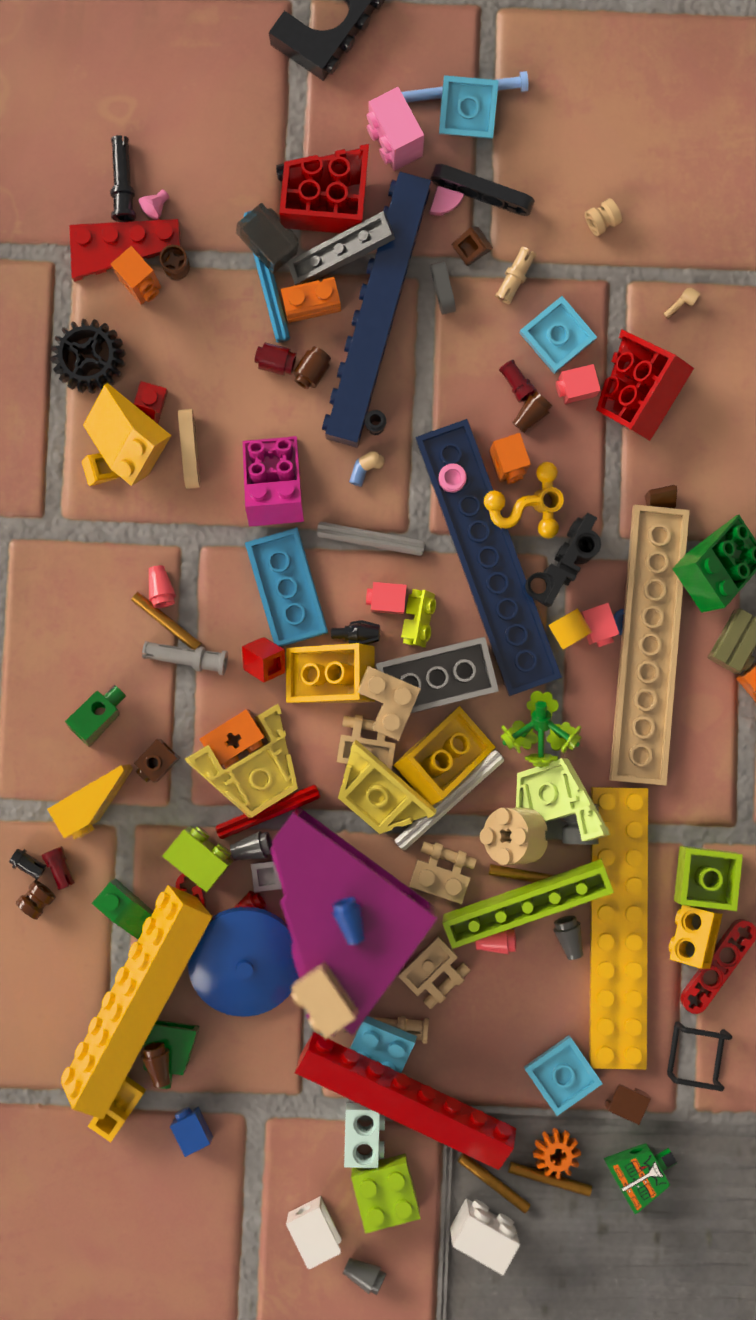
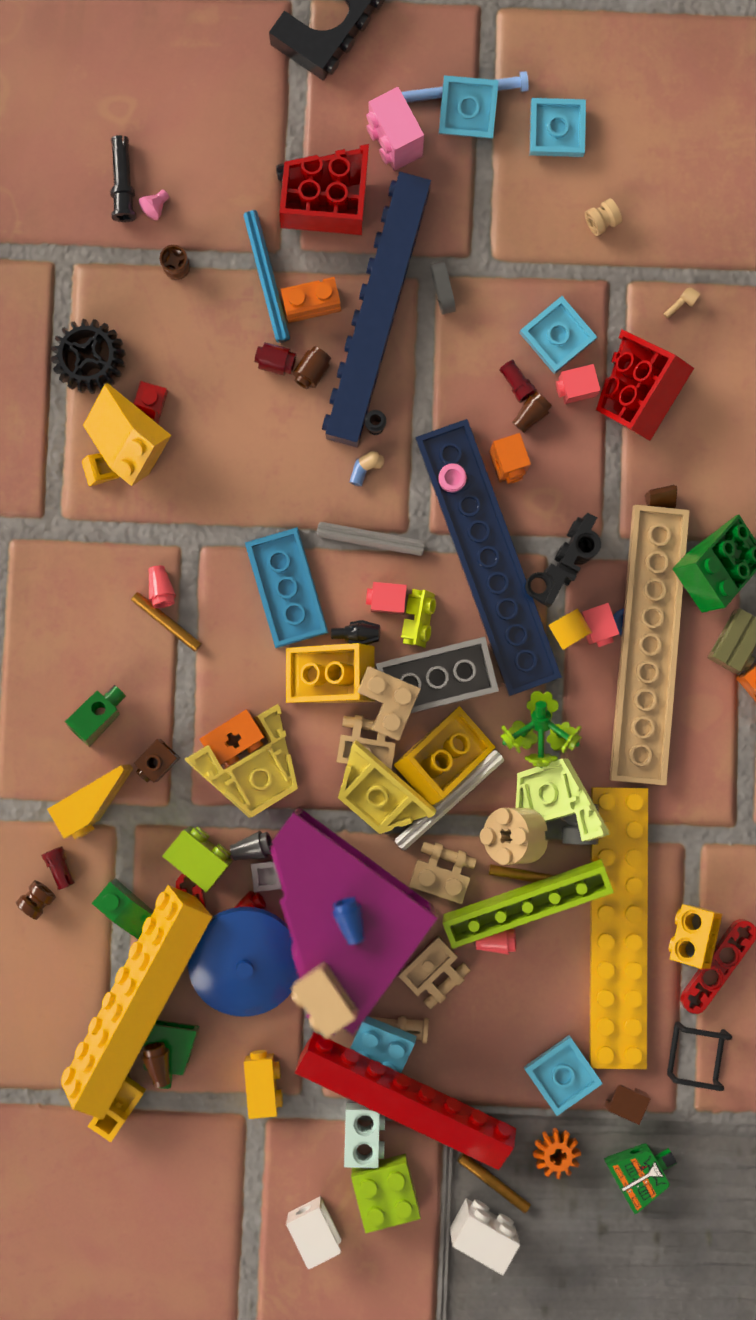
black pin [9,849,47,880] -> none
red wing [69,219,181,282] -> none
orange brick [110,246,161,305] -> none
light grey pin [142,641,228,675] -> none
blue brick [170,1106,213,1157] -> none
tan beam [178,409,201,489] -> none
red axle [216,785,321,839] -> none
clear smoke brick [236,203,299,274] -> none
dark pink slope [242,436,304,527] -> none
red panel [242,637,285,683] -> none
dark grey plate [287,211,395,285] -> none
dark grey cone [343,1258,387,1295] -> none
black beam [430,164,535,216] -> none
bright pink tile [430,186,464,216] -> none
reddish brown slope [451,226,493,266] -> none
yellow piece [484,462,564,539] -> none
tan pin [495,247,536,304] -> none
pearl gold bar [508,1162,592,1197] -> none
dark grey cone [553,916,584,960] -> none
lime brick [674,846,743,911] -> none
none -> yellow brick [244,1050,283,1119]
none -> medium azure plate [529,98,586,157]

